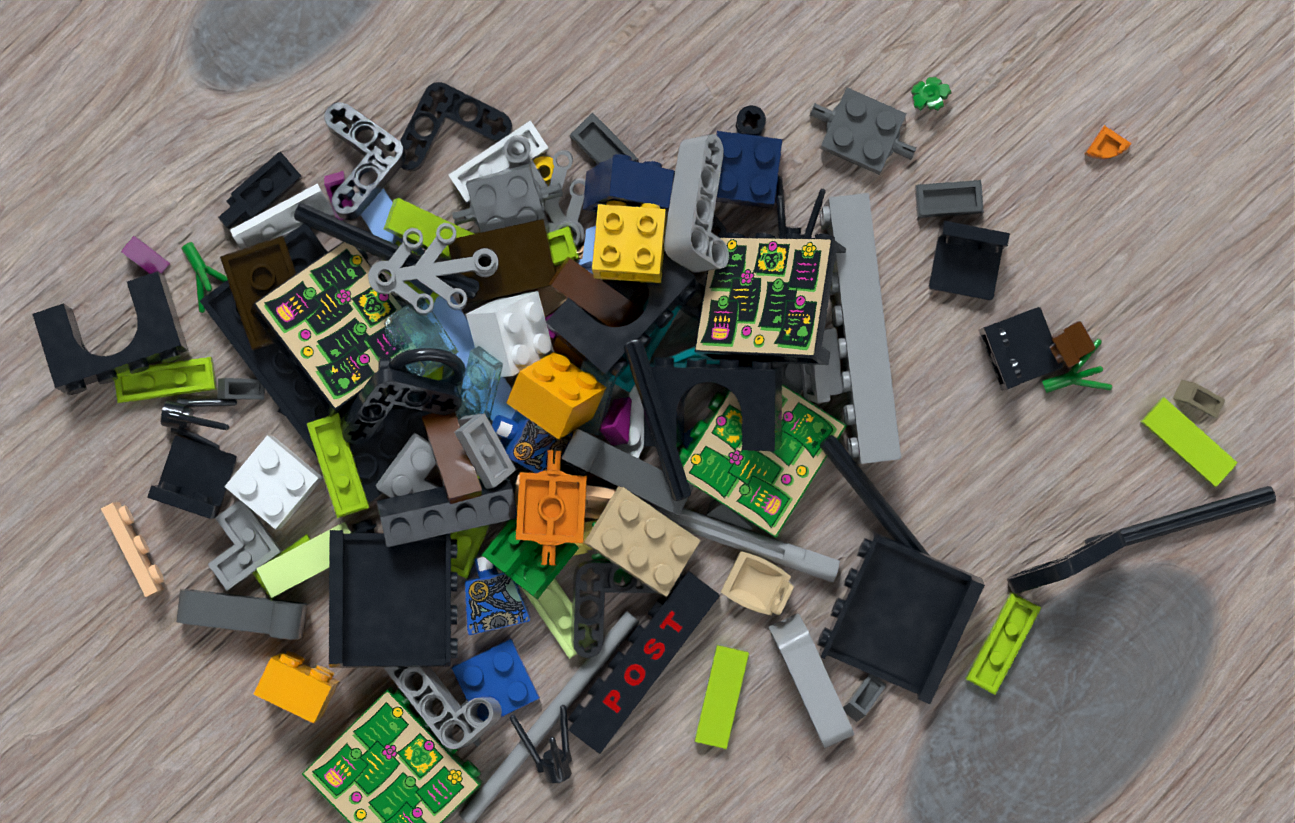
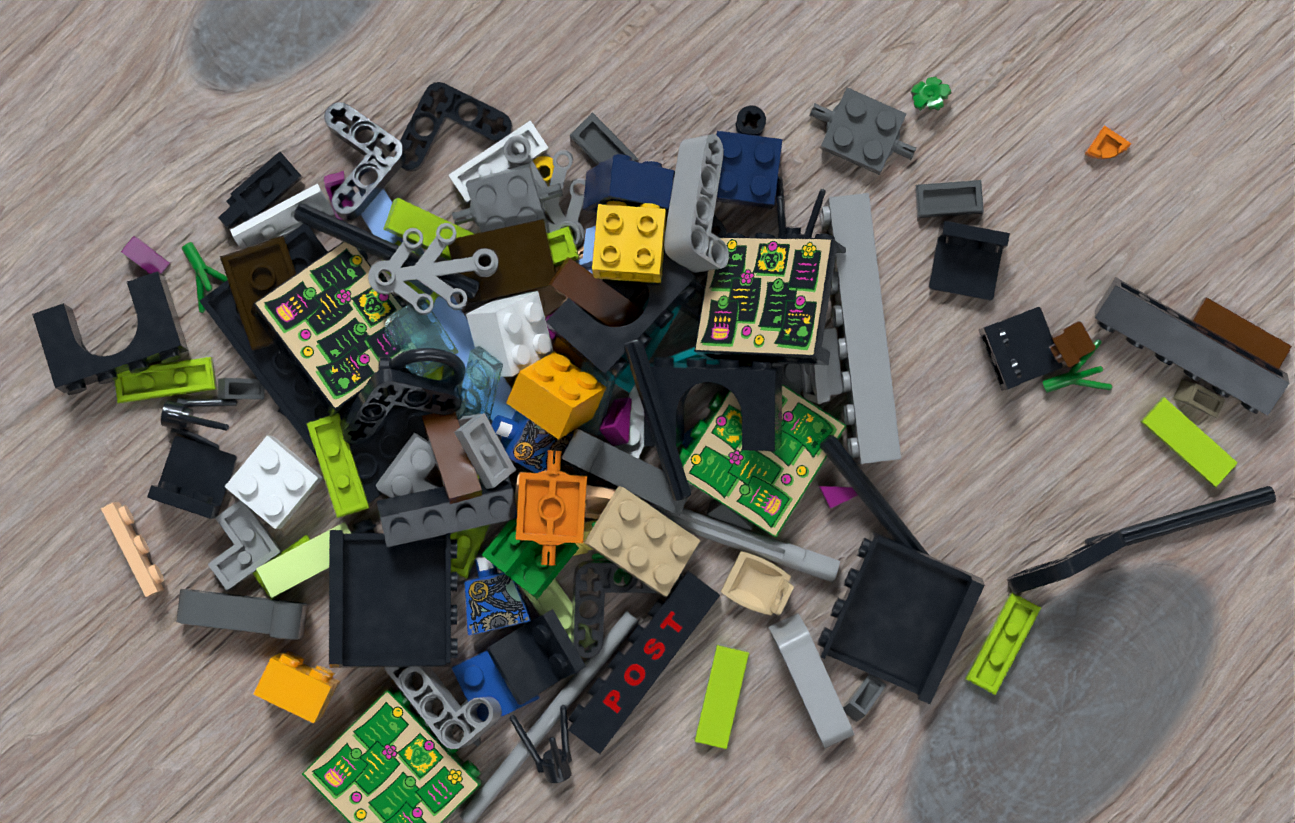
none -> black bracket [487,609,586,705]
none -> magenta piece [818,486,858,509]
none -> black brick [1095,277,1290,416]
none -> reddish brown tile [1192,297,1292,369]

